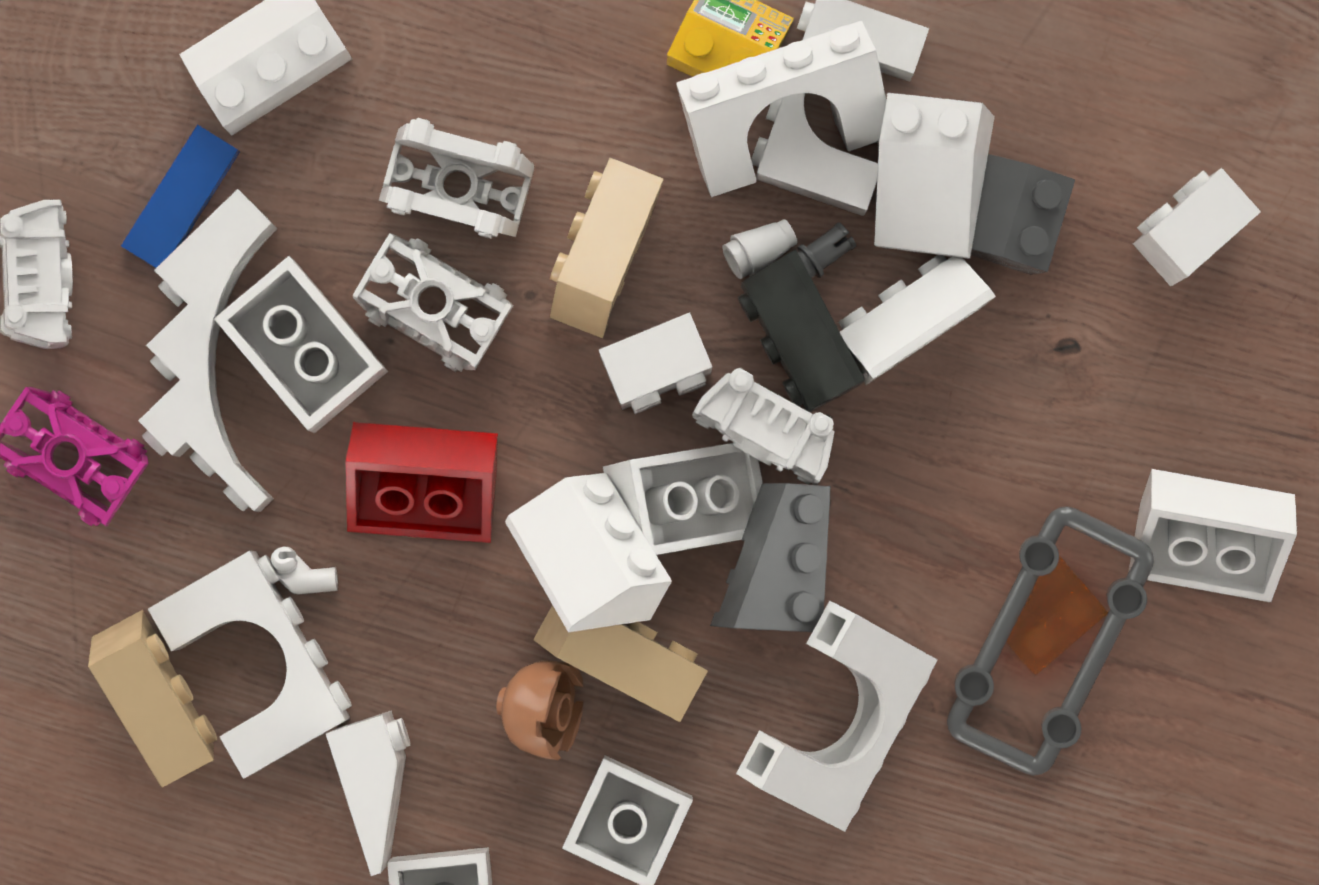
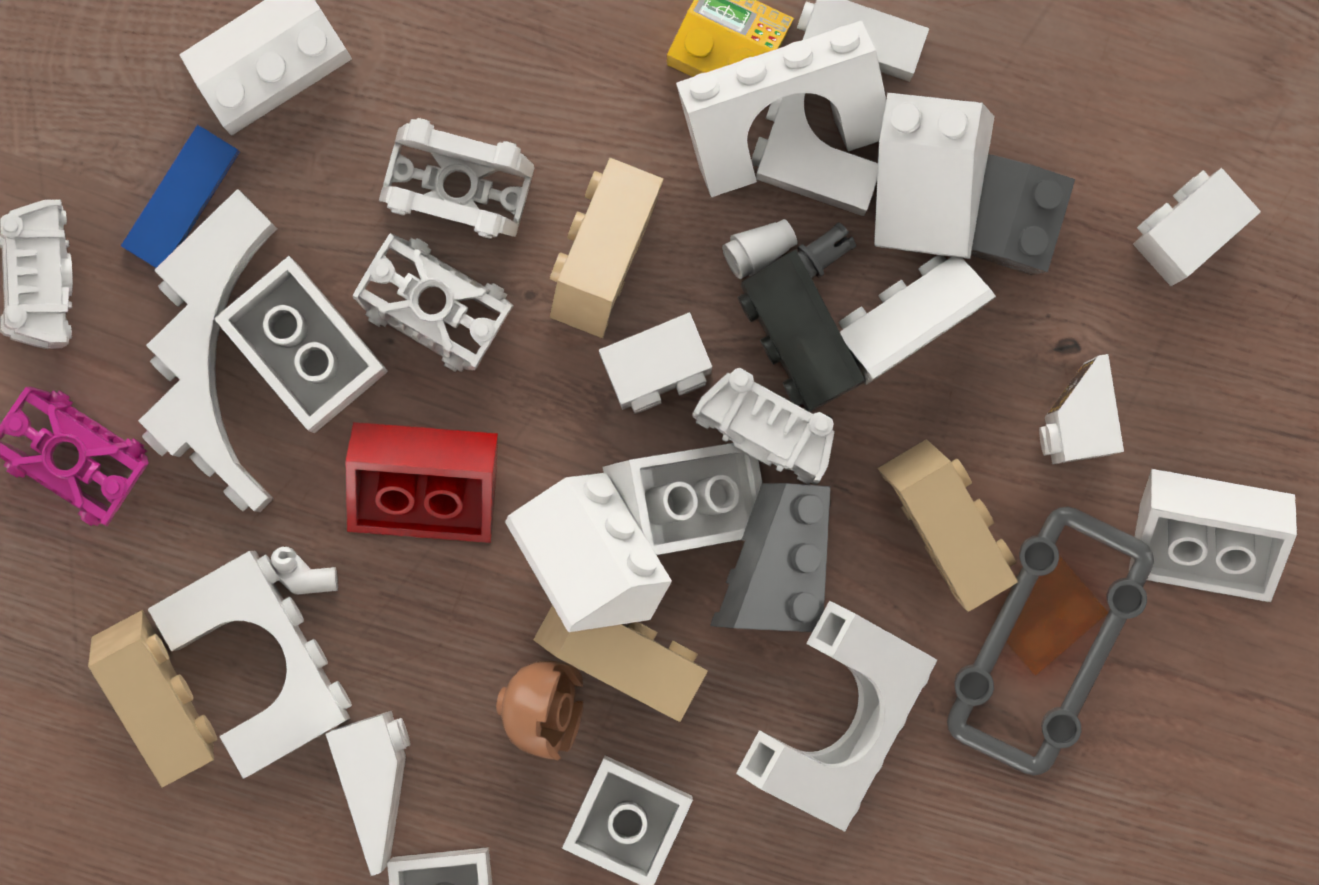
none -> tan wedge [877,439,1018,612]
none -> white slope [1039,354,1124,464]

